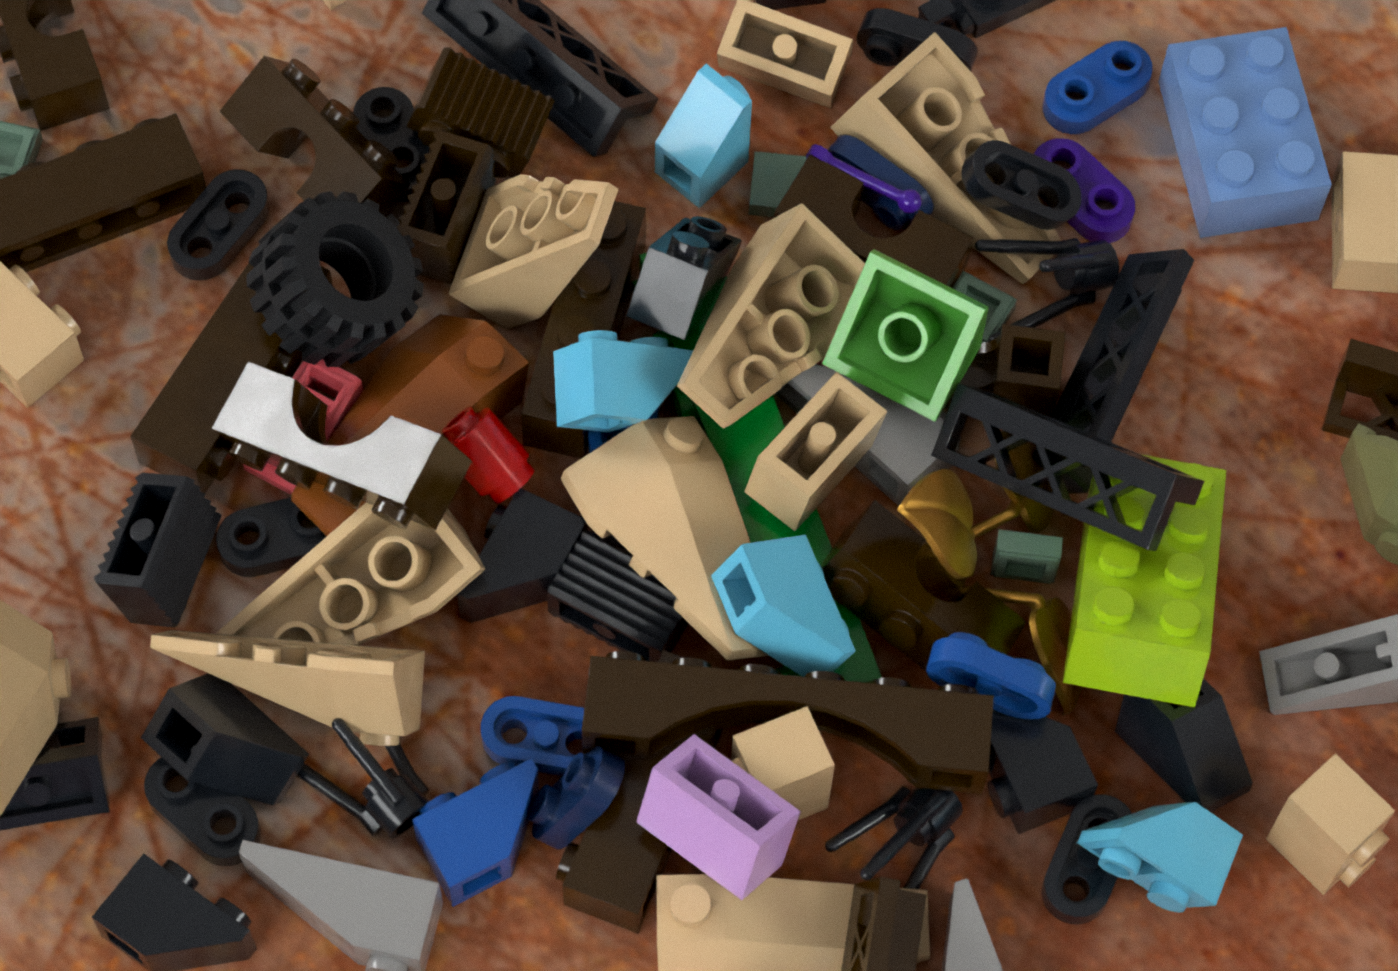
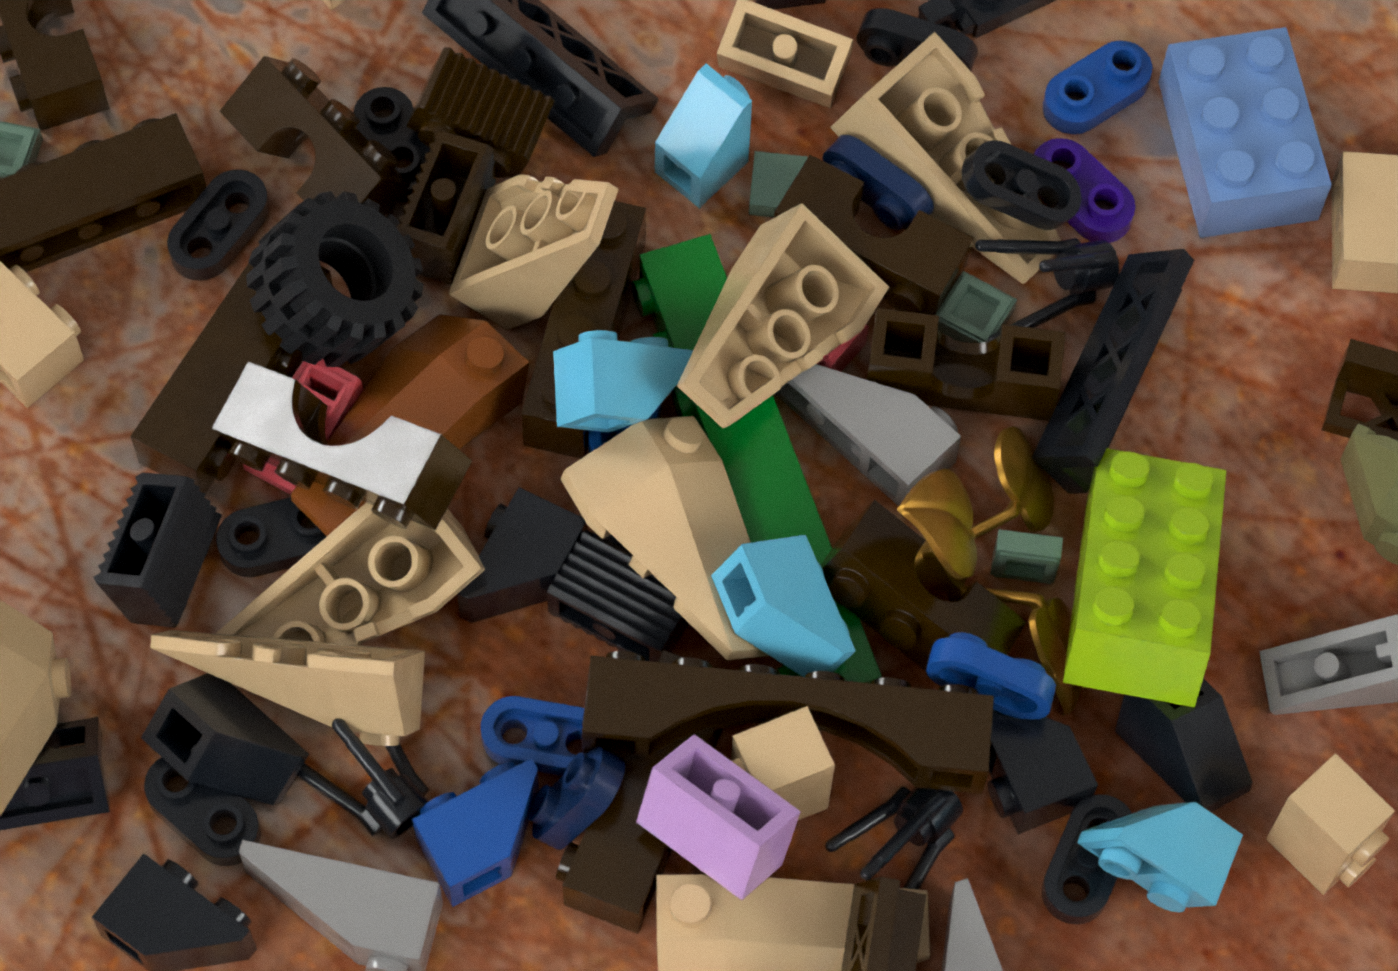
red brick [442,406,535,504] -> none
black slope [626,216,742,340] -> none
tan brick [744,372,888,531] -> none
dark purple hinge [806,144,922,214] -> none
bright green slope [822,249,989,422] -> none
black fence [931,383,1204,551] -> none

